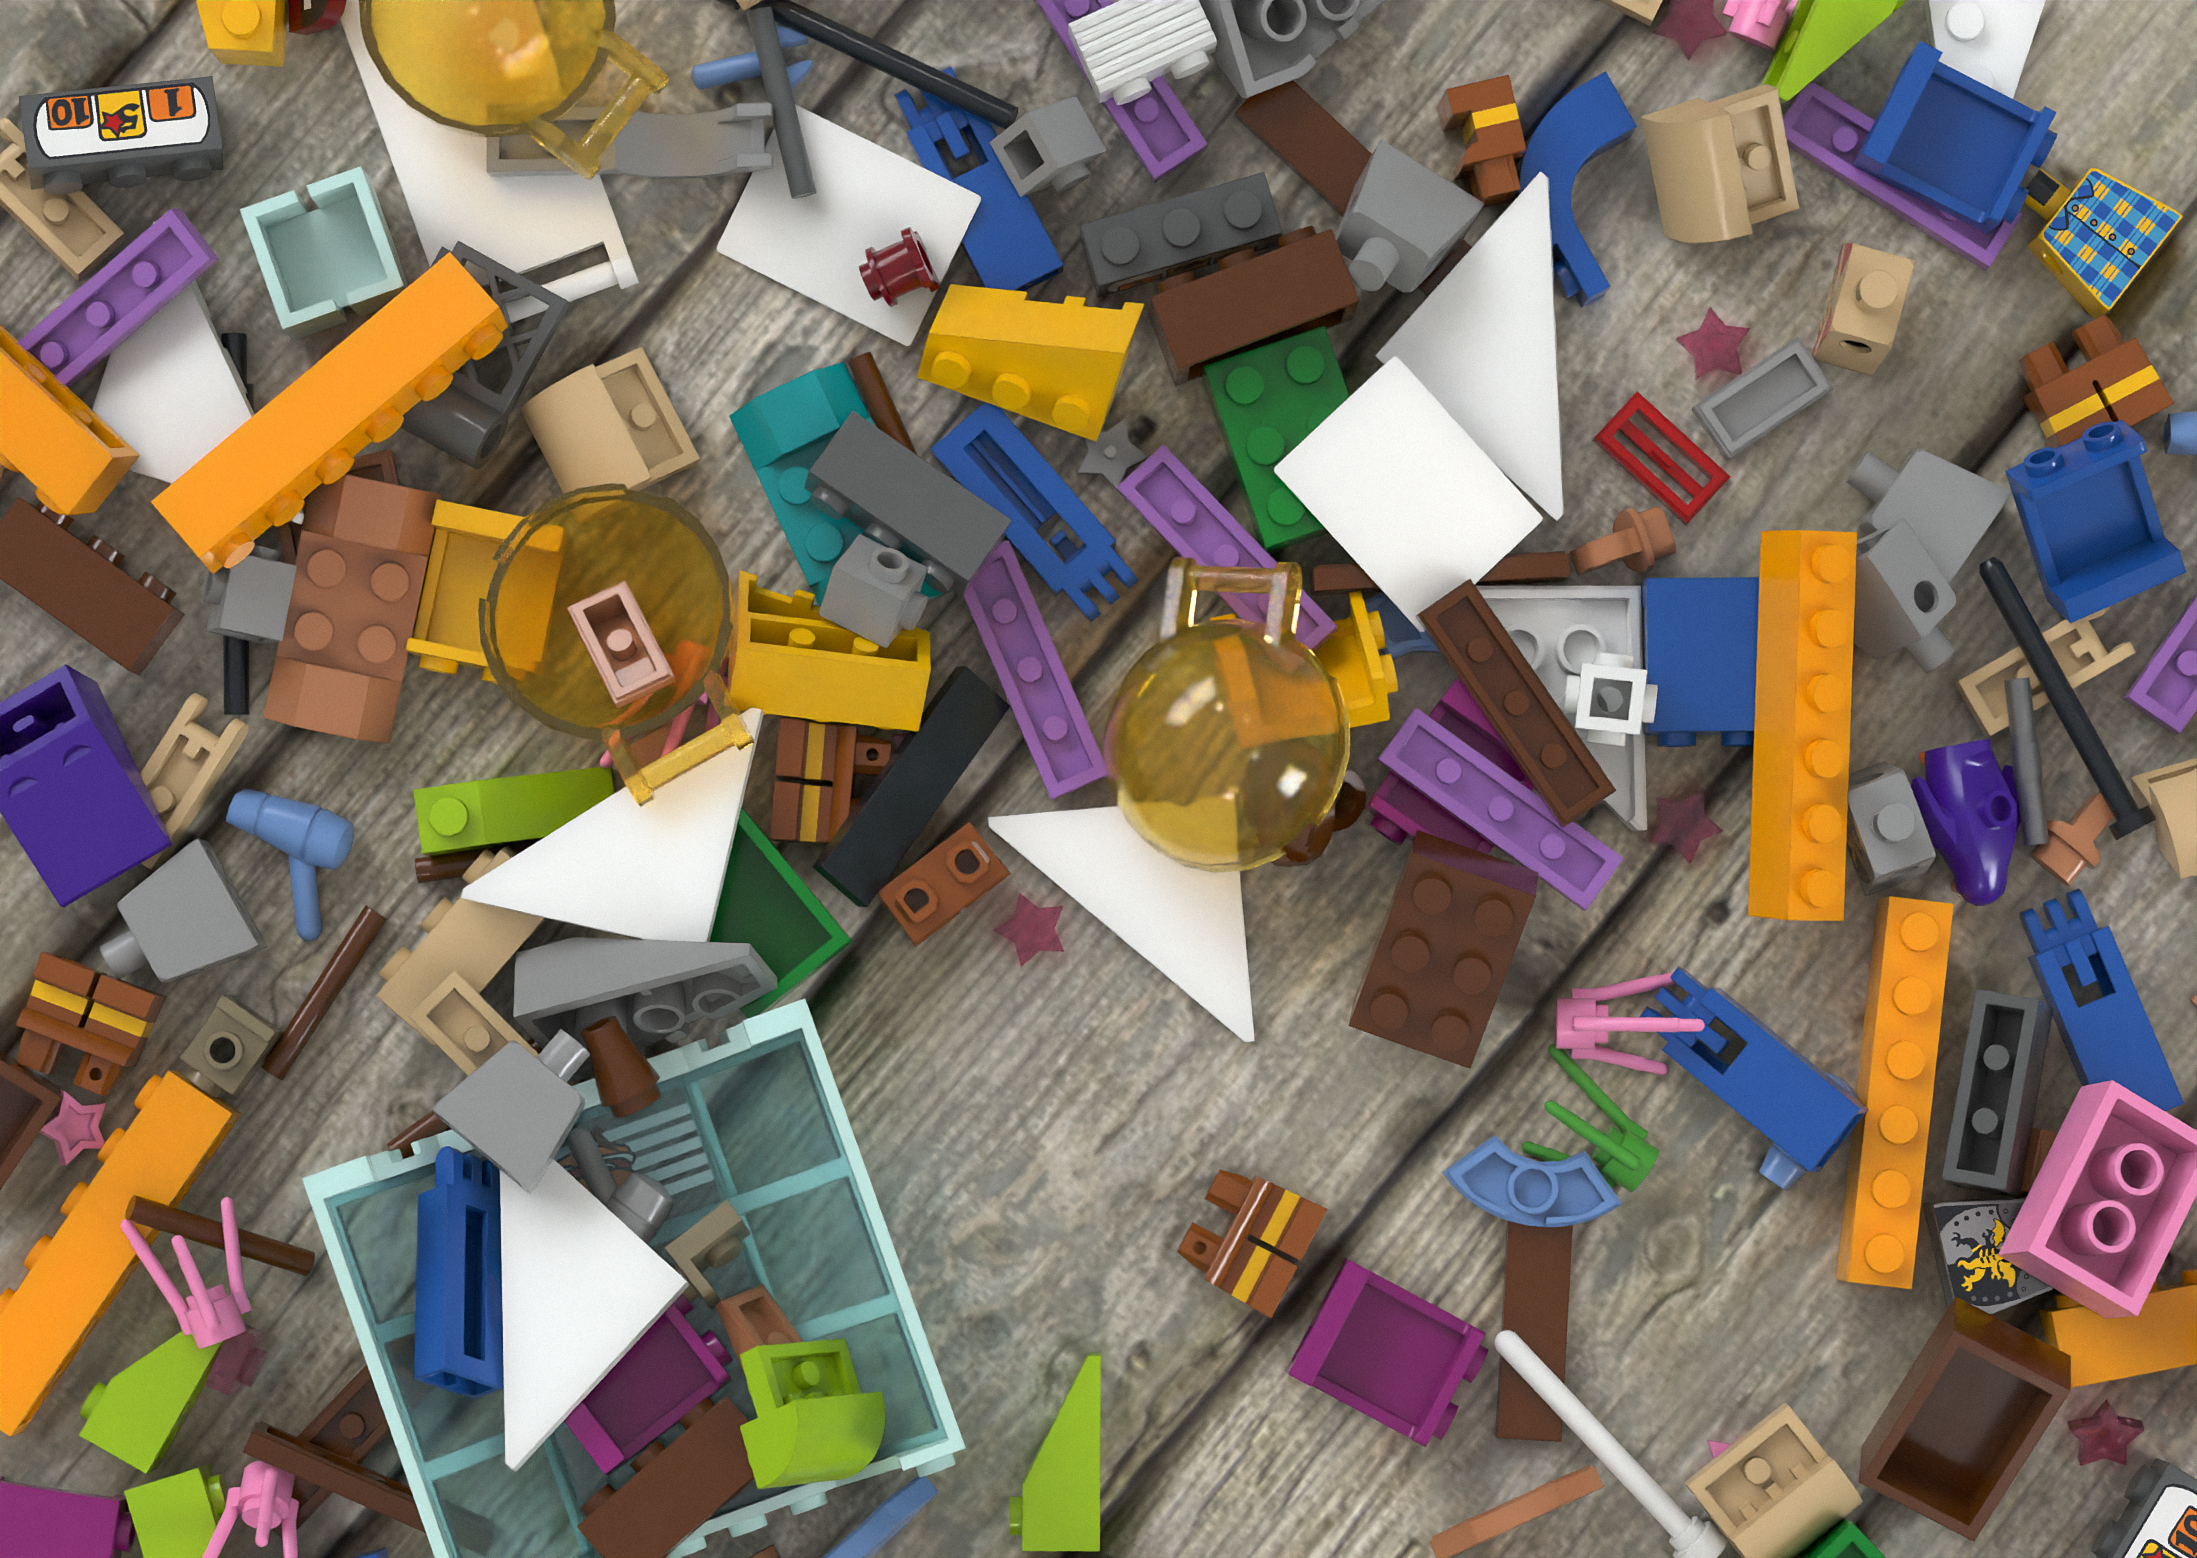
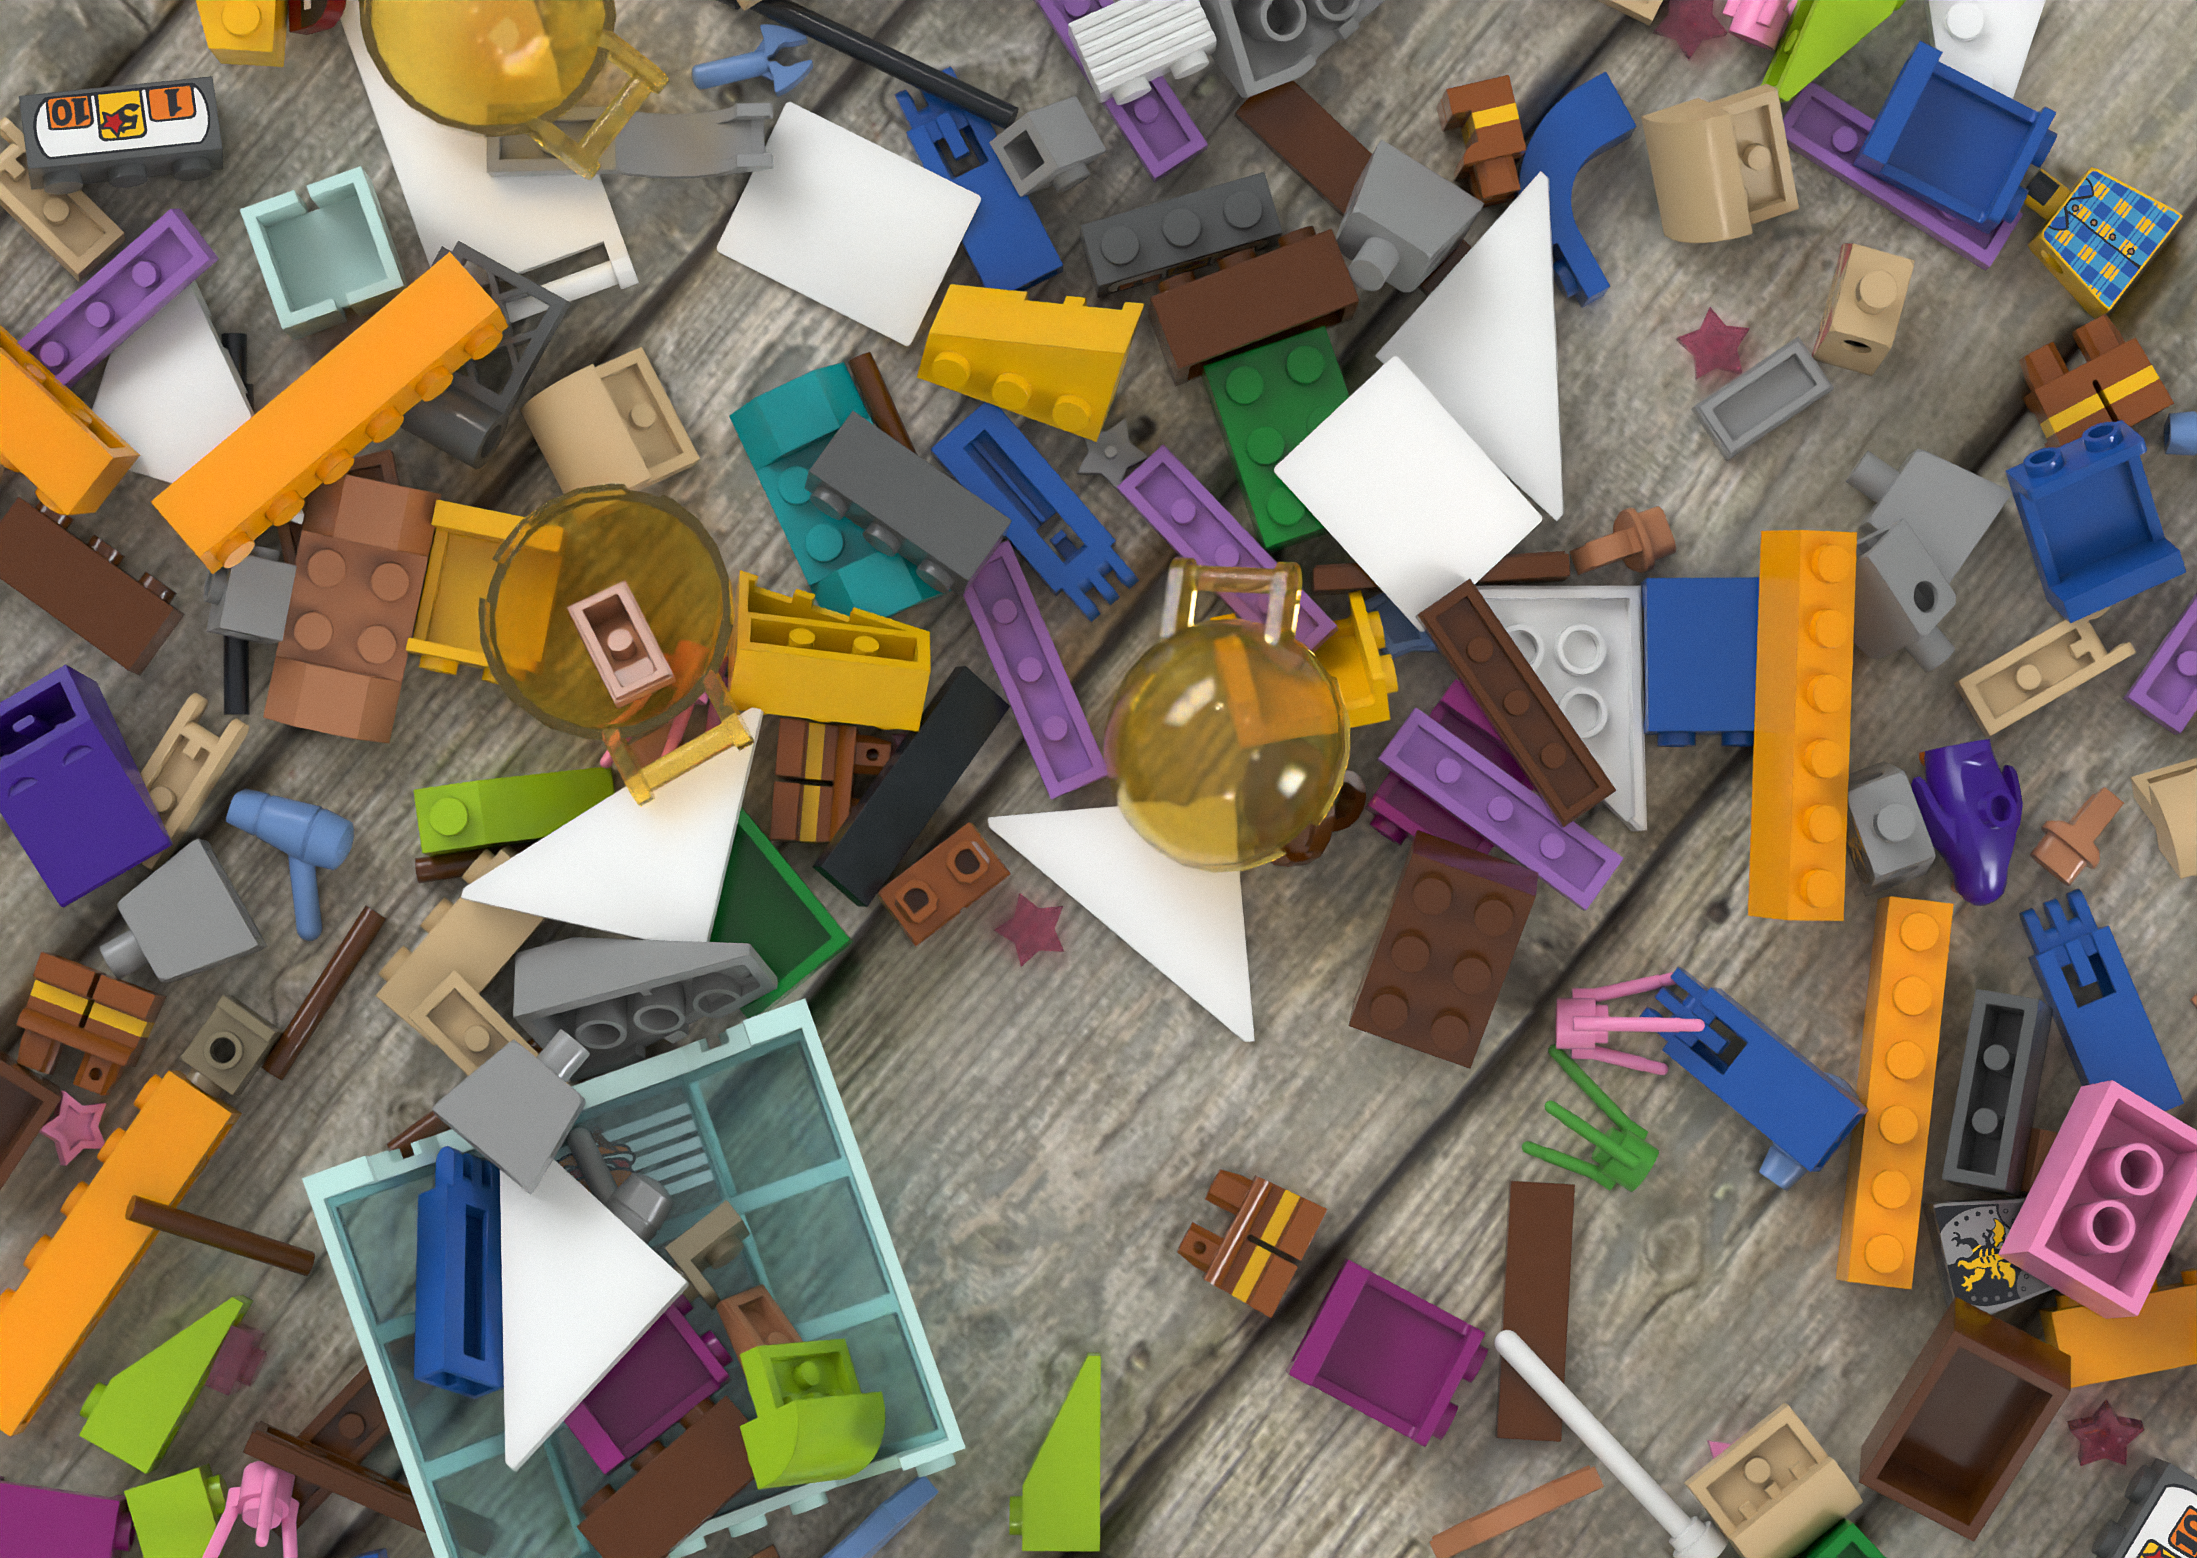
bright pink plant [120,1197,252,1349] -> none
reddish brown cone [581,1016,661,1118] -> none
dark grey bar [747,7,817,199] -> none
light grey brick [818,534,928,649] -> none
dark red brick [859,227,941,307] -> none
medium blue tile [1442,1135,1622,1227] -> none
white brick [1563,652,1658,746] -> none
red tile [1592,391,1731,526] -> none
clear pink piece [1649,790,1723,864] -> none
black bar [1979,557,2156,841] -> none
flat silver piece [2004,677,2049,846] -> none

